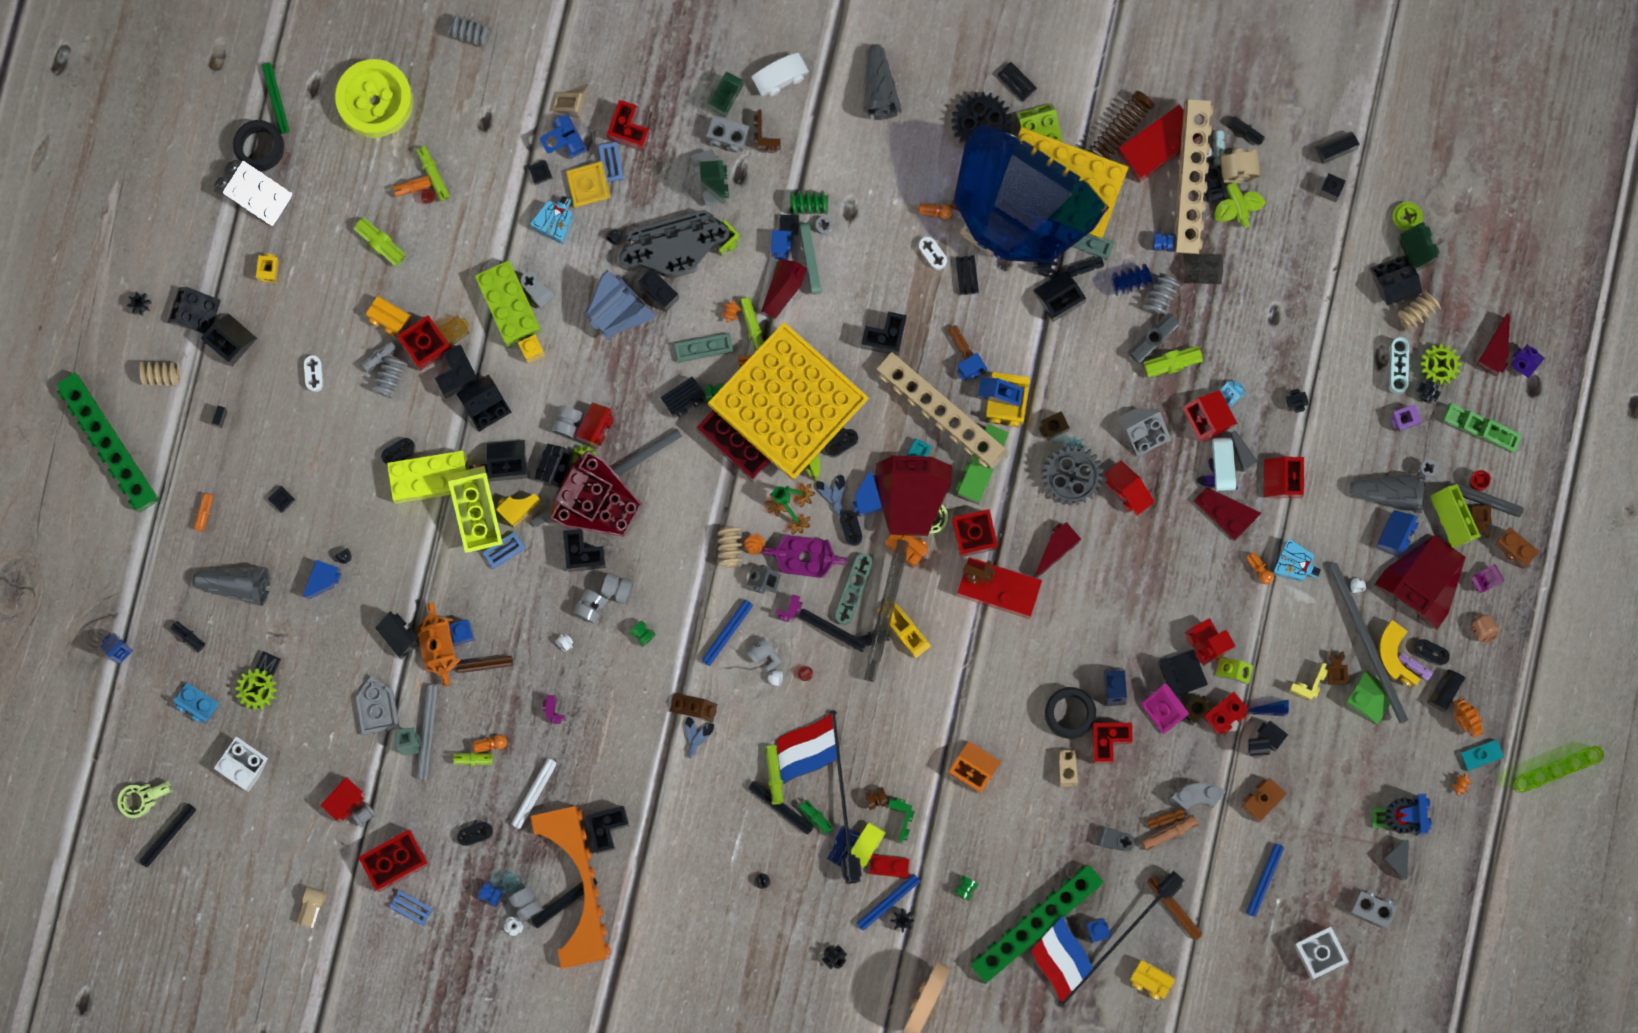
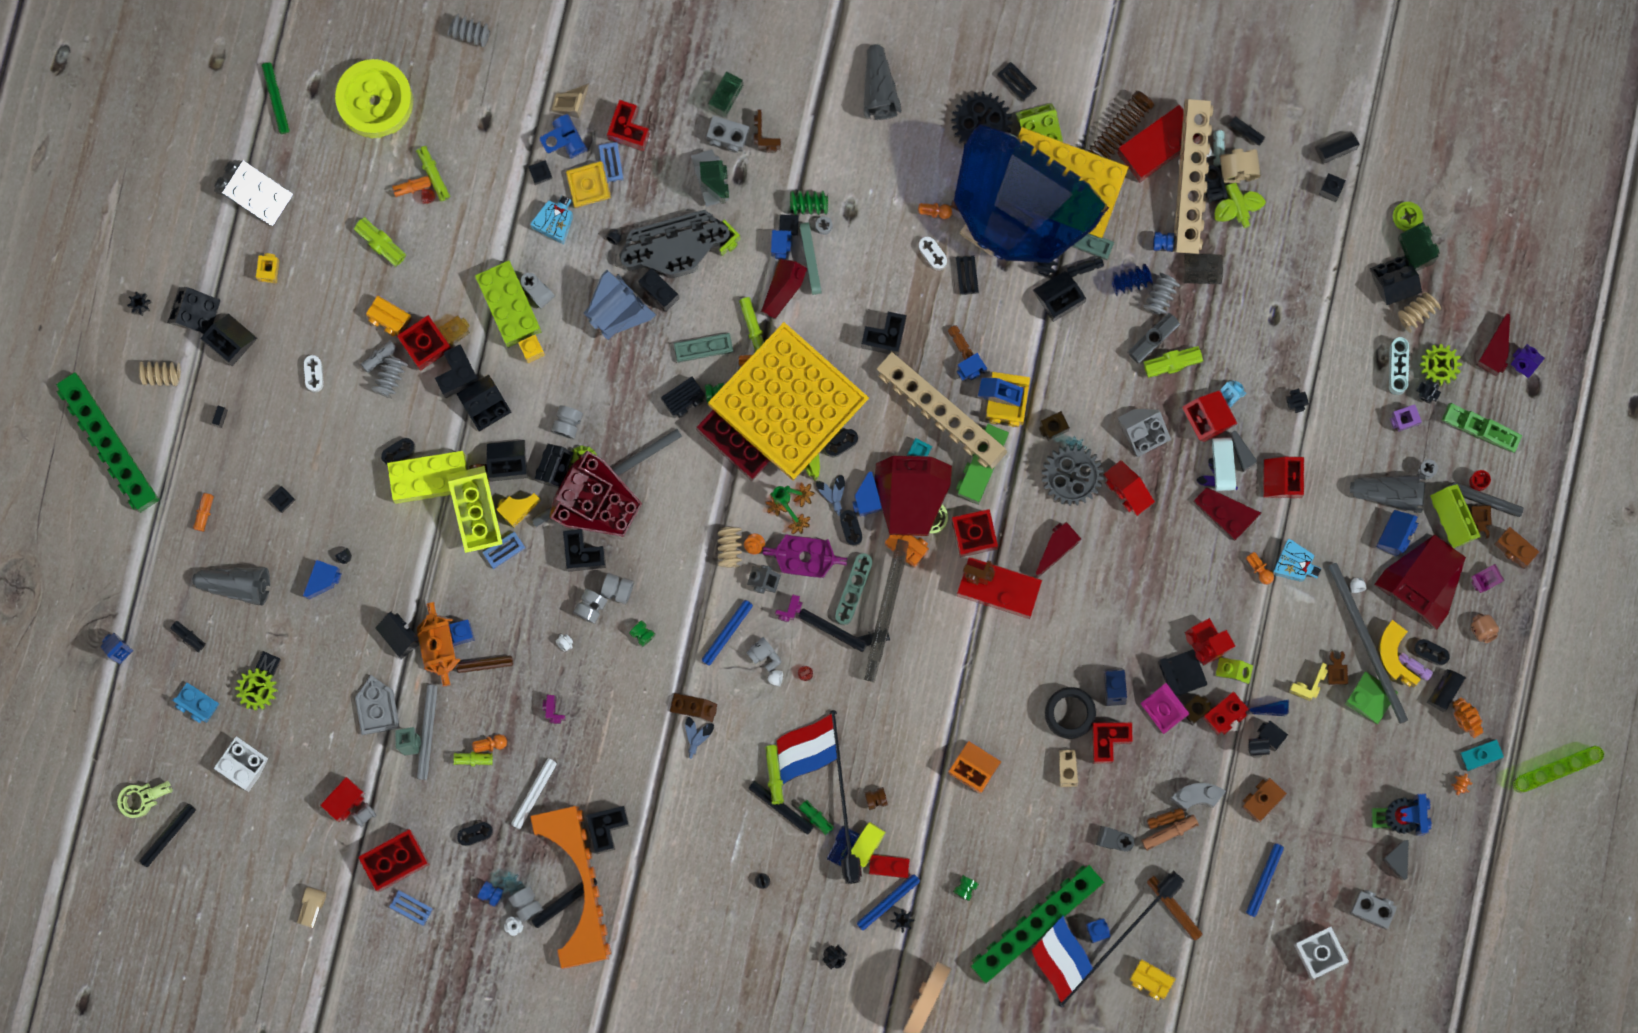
black tyre [233,120,284,172] -> none
red slope [575,402,615,449] -> none
orange wheel [720,300,741,323] -> none
white brick [752,52,809,96] -> none
yellow slope [877,599,931,658] -> none
green bracket [888,797,915,844] -> none

